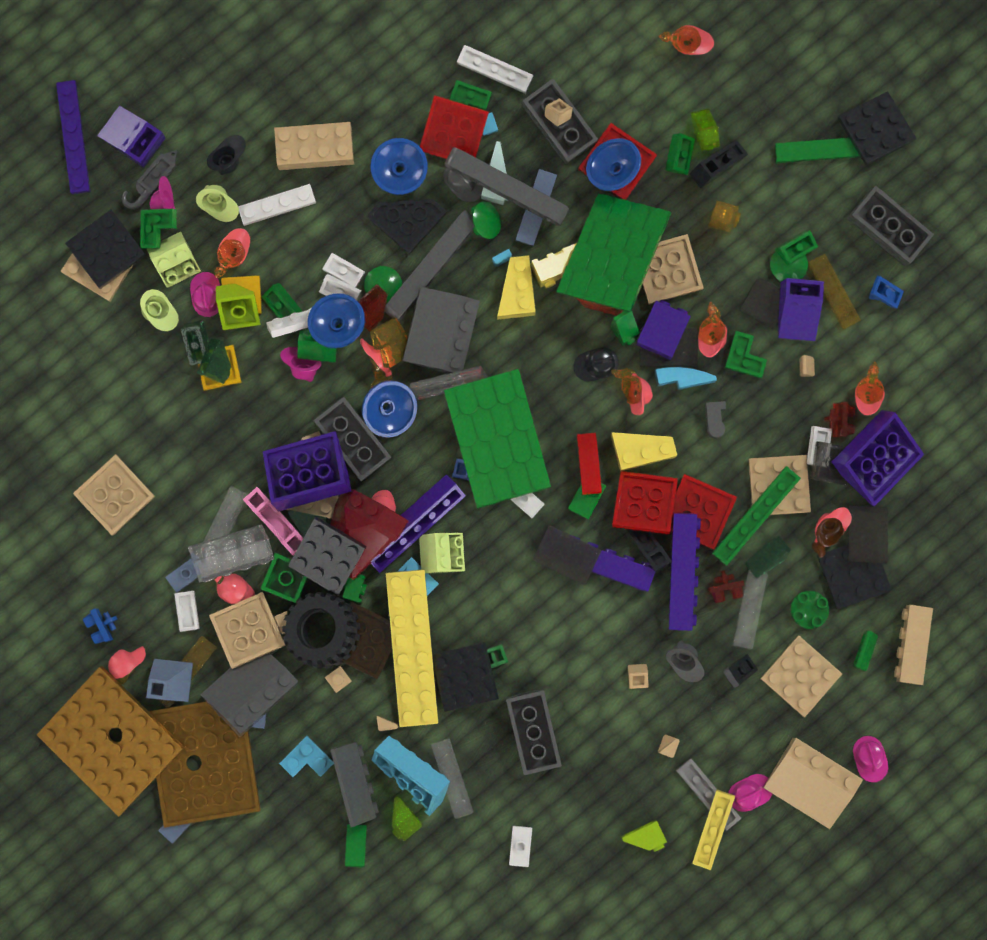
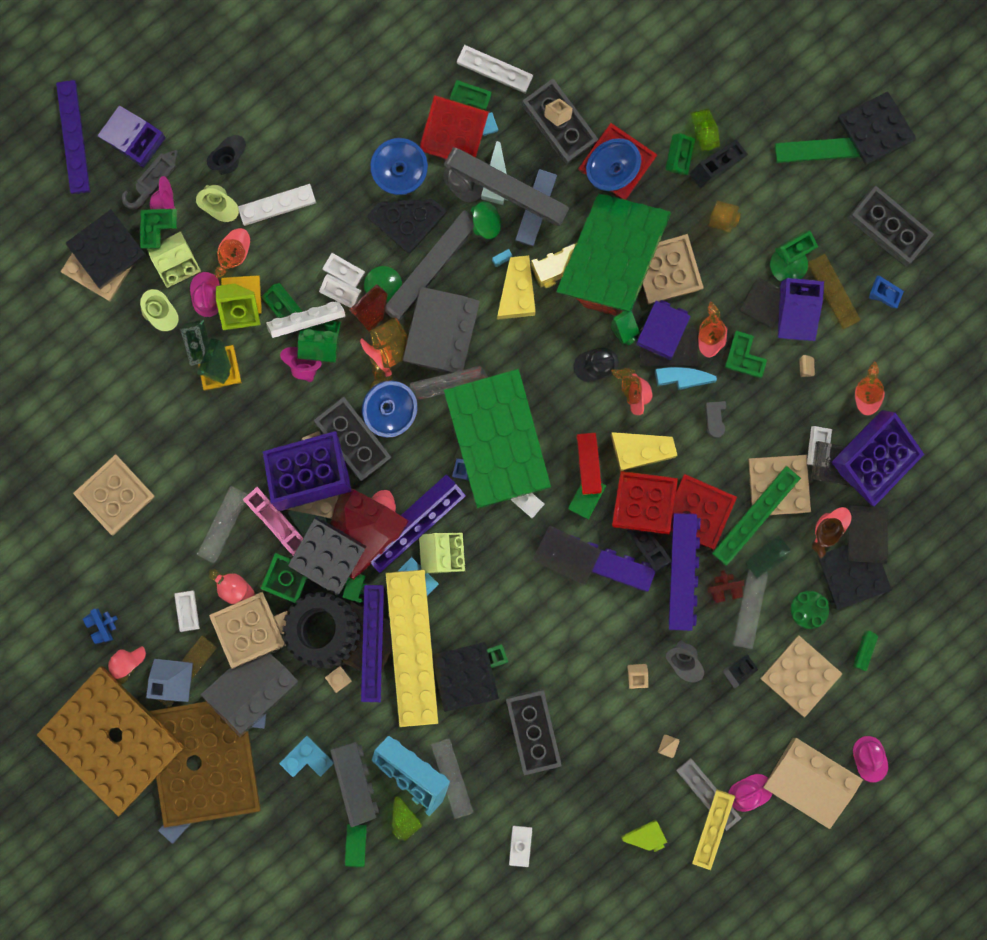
sand blue plate [165,554,208,593] -> none
clear brick [188,524,274,583] -> none
tan brick [274,122,354,170] -> none
blue dish [308,293,365,348] -> none
tan slope [377,716,398,731] -> none
hair [659,25,714,55] -> none
clear red hips [824,402,855,438] -> none
tan brick [894,605,933,685] -> none
none -> dark purple plate [361,585,384,702]

